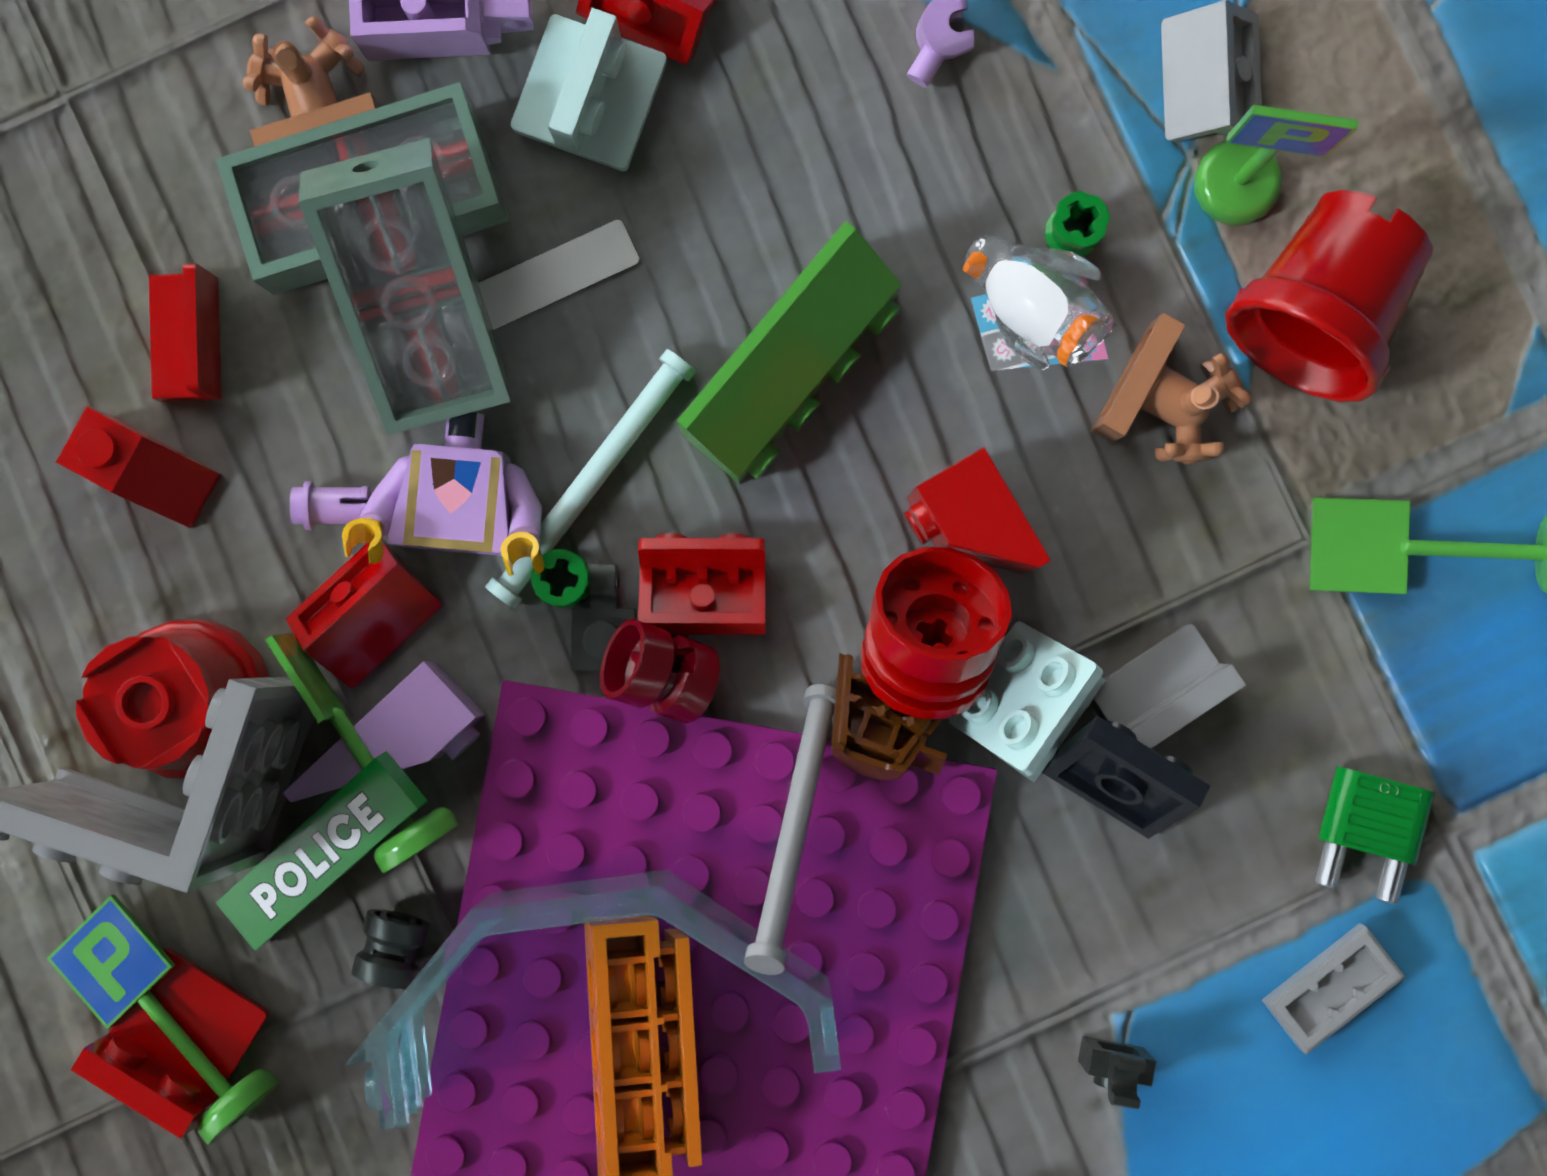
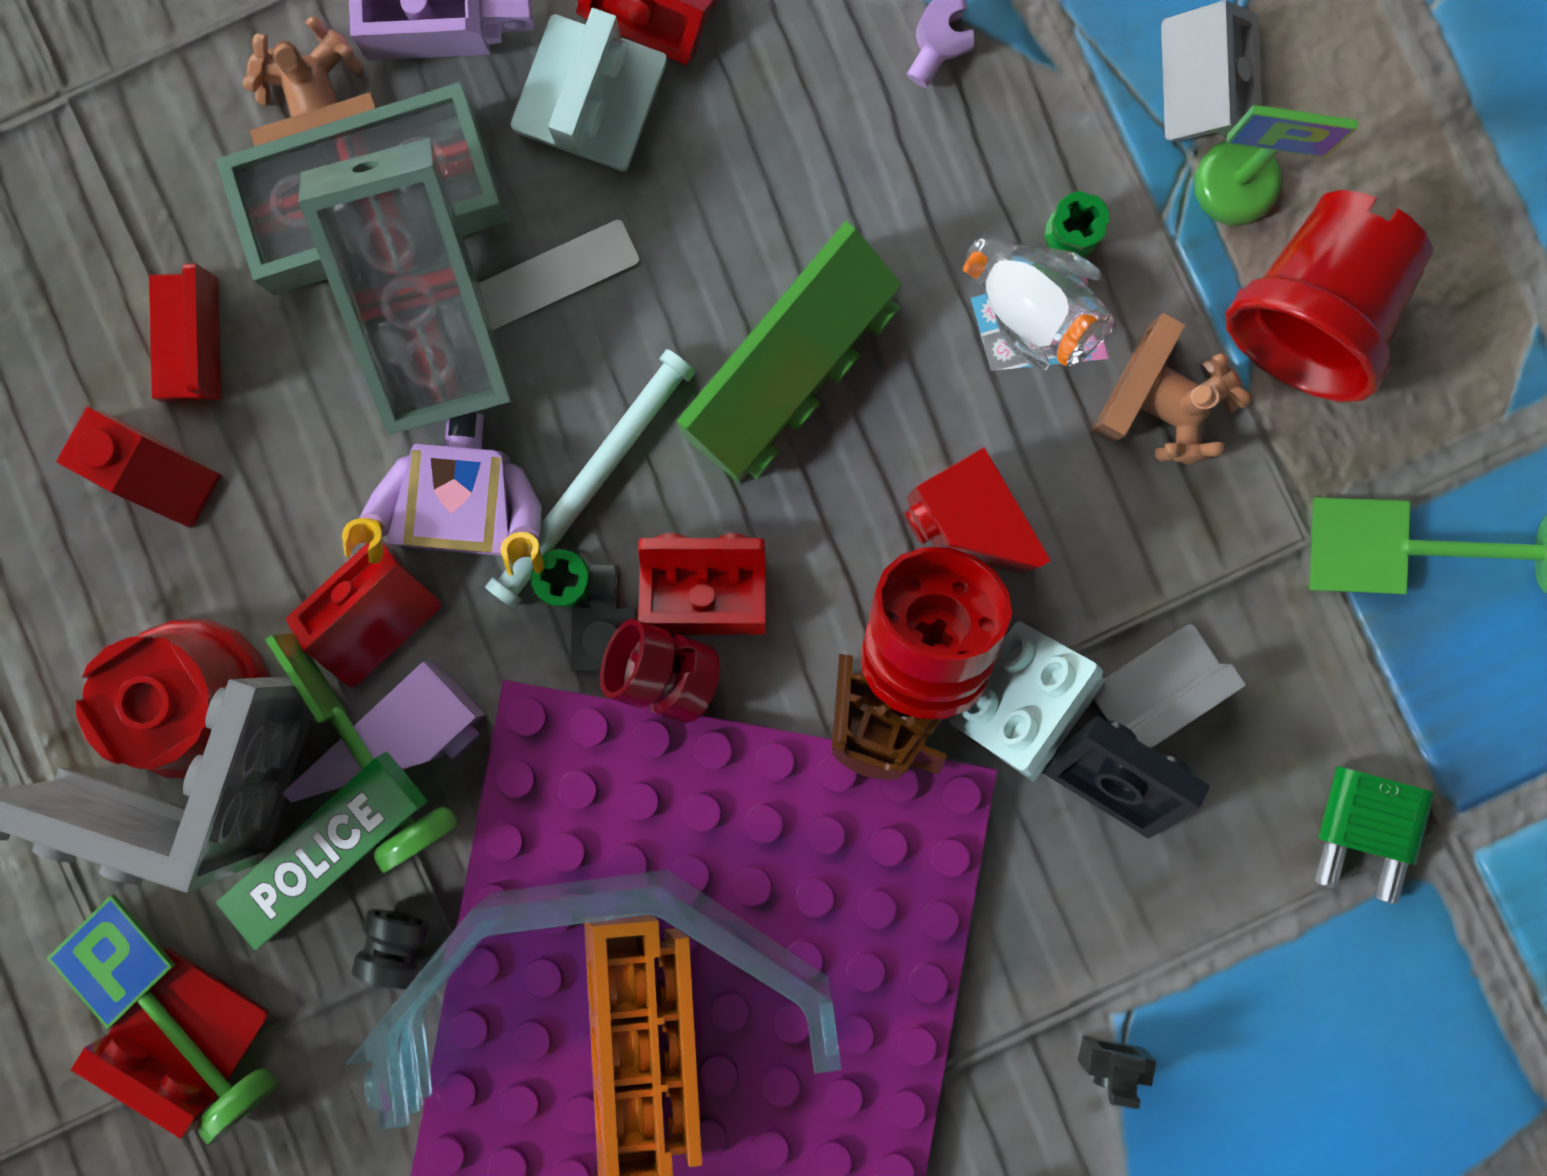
lavender pin [290,481,371,531] -> none
light grey bar [744,684,836,975] -> none
light grey plate [1261,923,1405,1055] -> none

